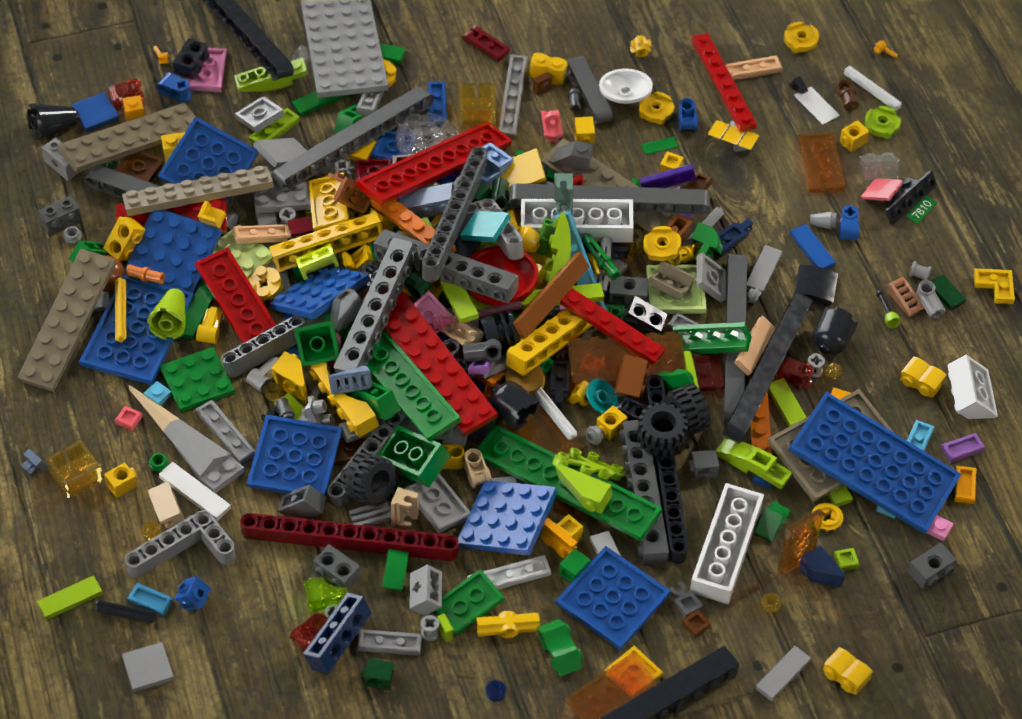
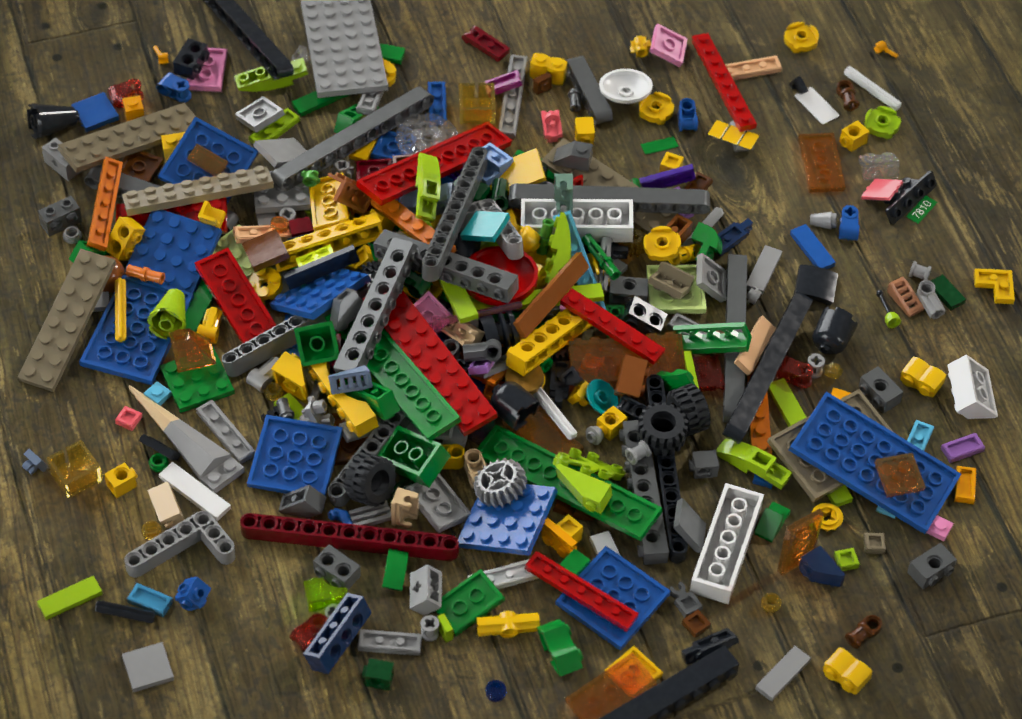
none -> orange plate [87,156,123,252]
none -> black tile [139,434,181,461]
none -> clear orange slope [169,328,216,373]
none -> clear orange tile [187,144,228,176]
none -> reddish brown tile [242,229,290,272]
none -> clear orange tile [270,216,289,233]
none -> black tile [283,245,360,290]
none -> bright green plate [301,170,321,187]
none -> blue arm [328,508,353,524]
none -> lime slope [415,153,441,222]
none -> light grey gear [473,458,527,508]
none -> magenta tile [485,70,522,97]
none -> red plate [525,551,639,632]
none -> black tile [558,366,585,386]
none -> light grey bush [625,440,651,465]
none -> bright pink tile [650,24,687,67]
none -> dark grey tile [673,498,706,553]
none -> black hinge [681,628,739,665]
none -> reddish brown connector [845,615,882,649]
none -> dark grey brick [858,366,903,414]
none -> dark tan tile [863,533,886,554]
none -> clear orange plate [874,453,926,497]

